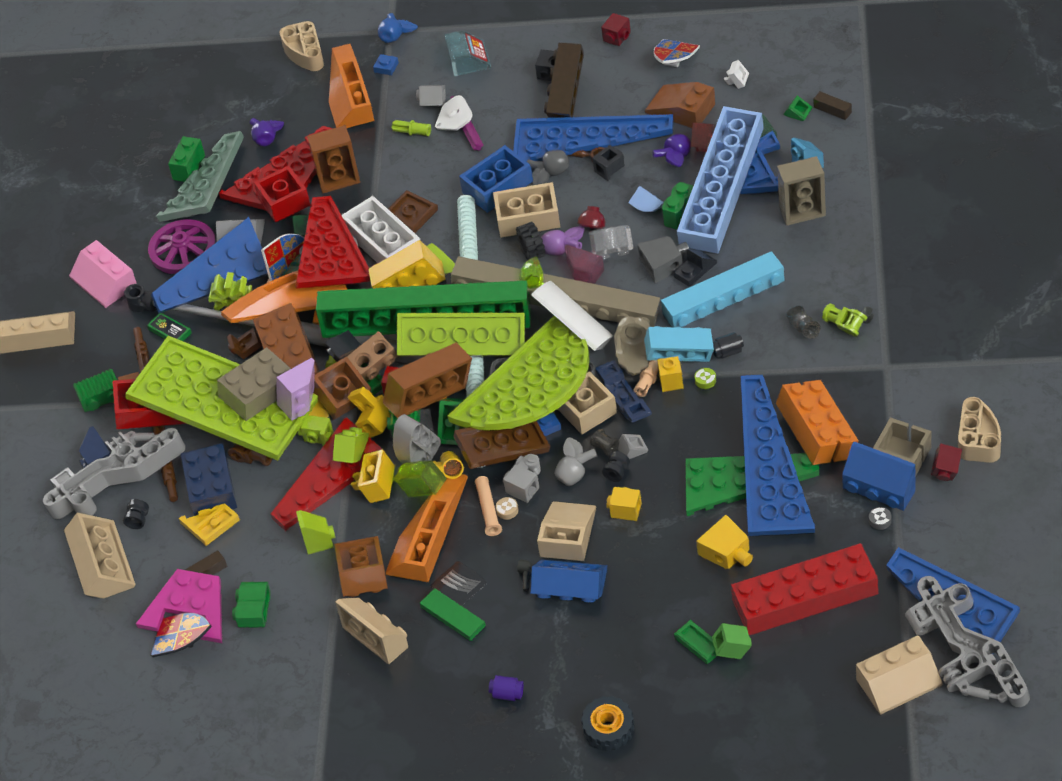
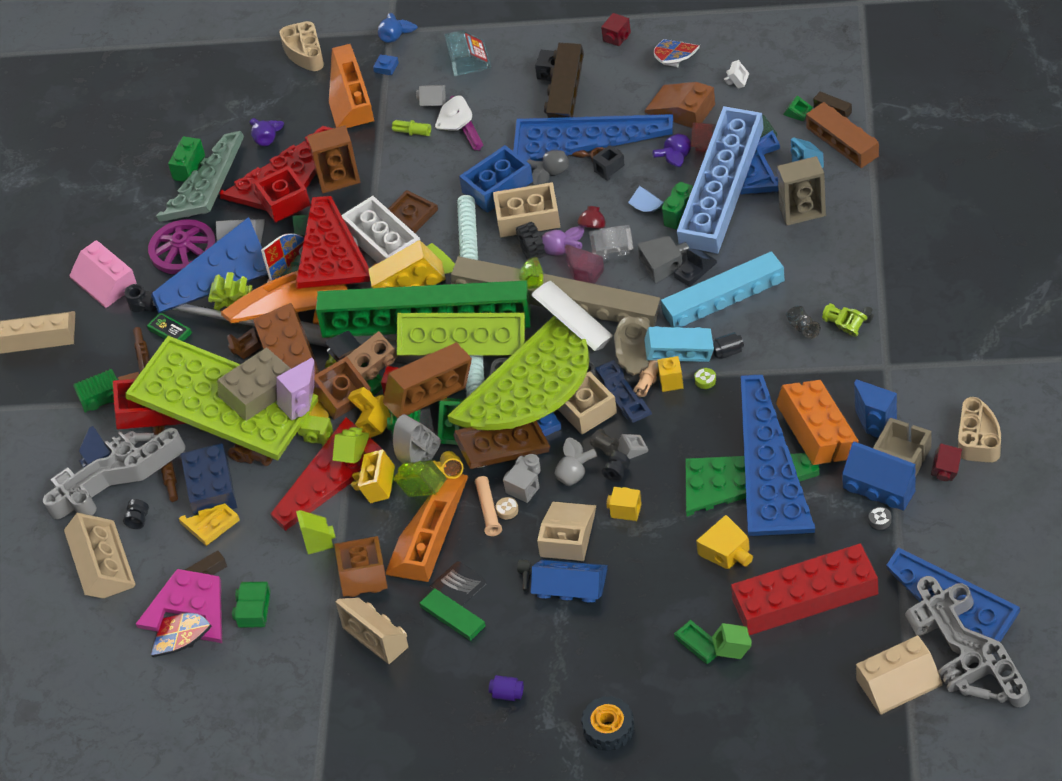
none -> dark orange brick [806,102,879,168]
none -> blue slope [854,379,897,437]

